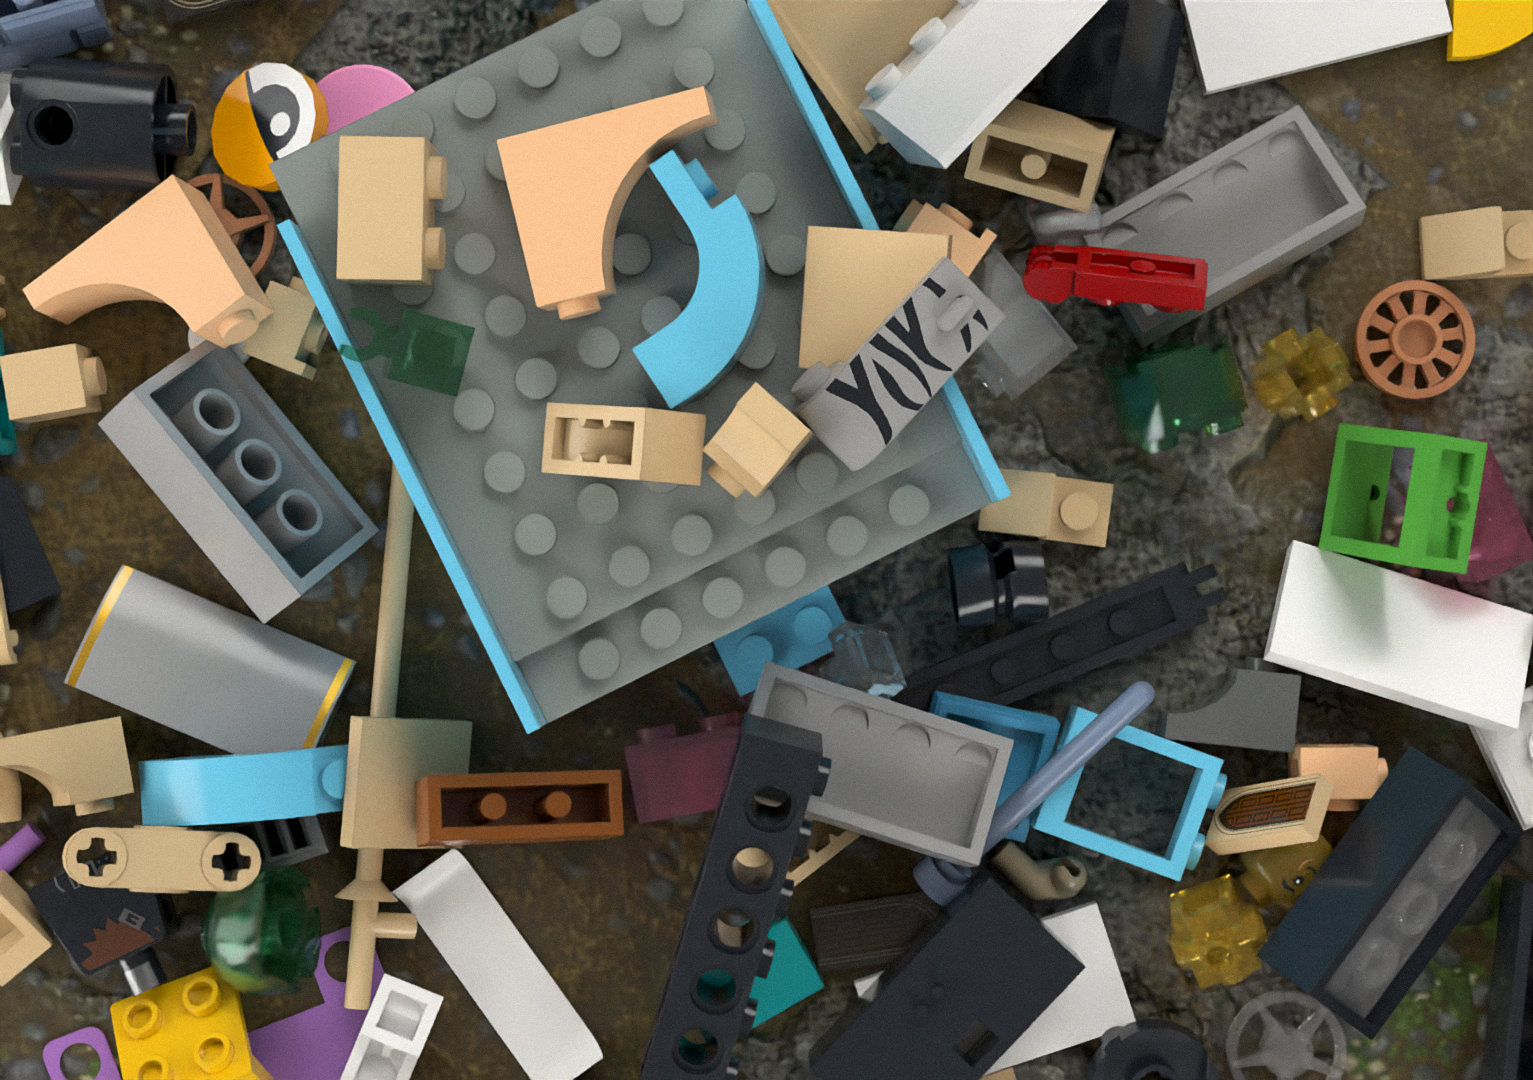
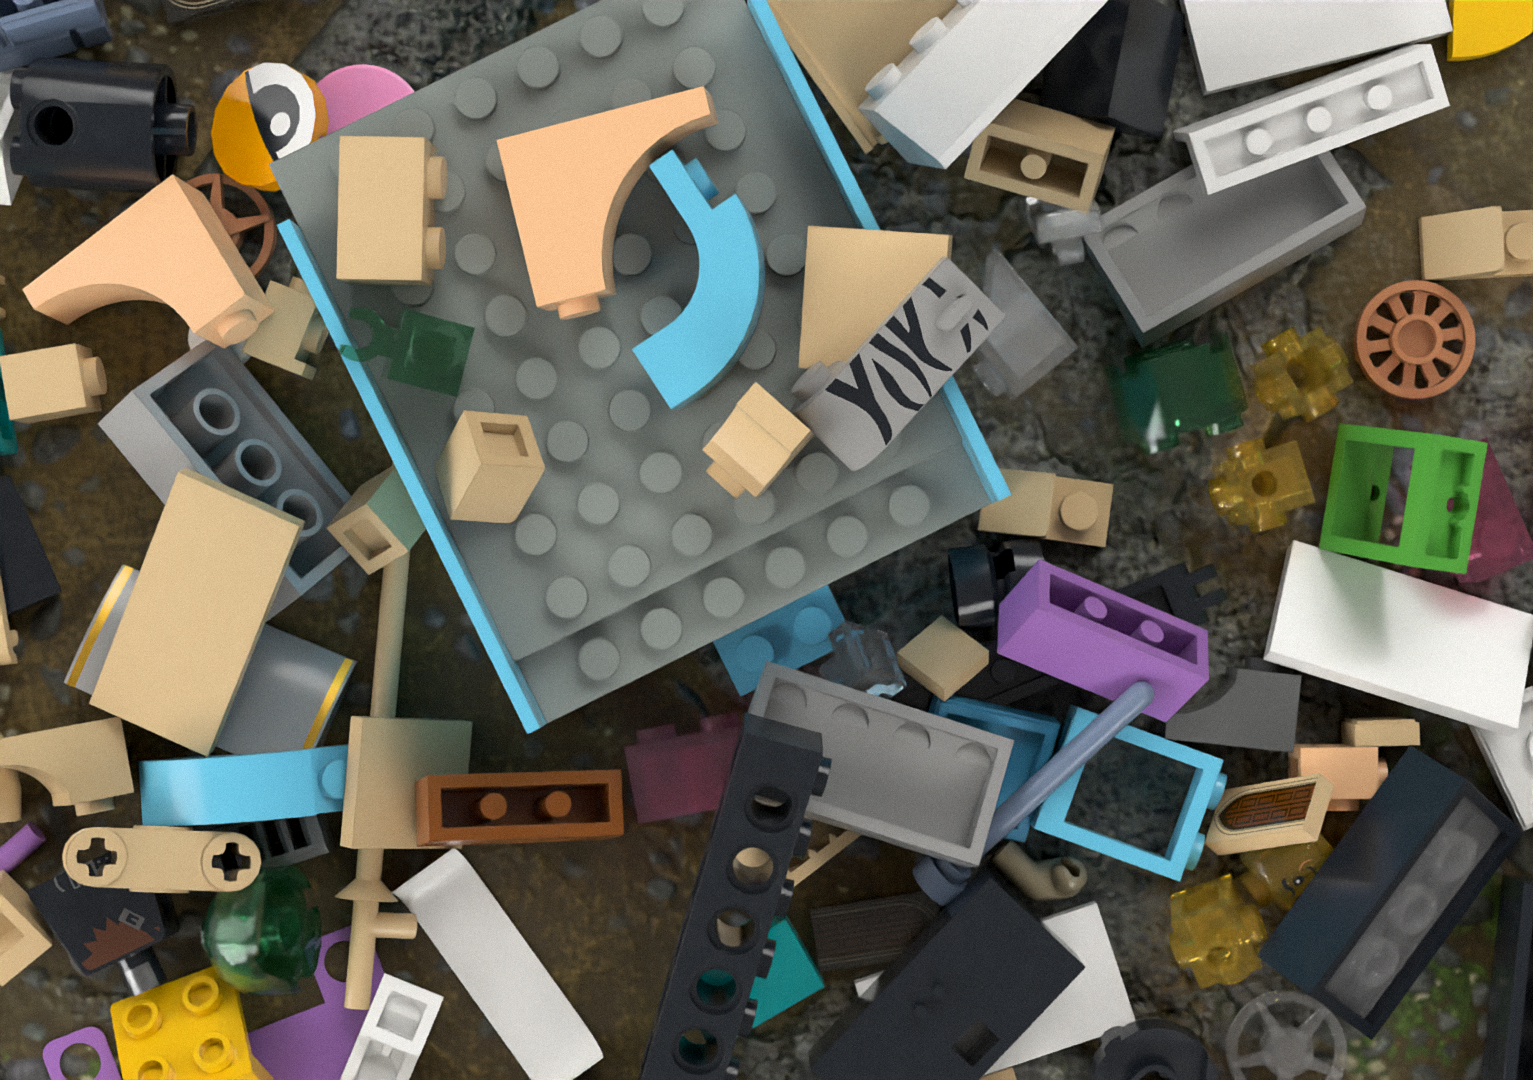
tan arch [541,402,706,486] -> none
light nougat brick [892,199,997,277] -> none
red hinge [1022,243,1208,313] -> none
none -> tan tile [89,467,306,757]
none -> panel [326,464,426,575]
none -> tan panel [435,410,545,523]
none -> tan tile [897,615,989,702]
none -> medium lavender brick [997,559,1209,722]
none -> white panel [1173,44,1450,195]
none -> clear yellow brick [1207,437,1315,534]
none -> tan tile [1341,716,1420,747]

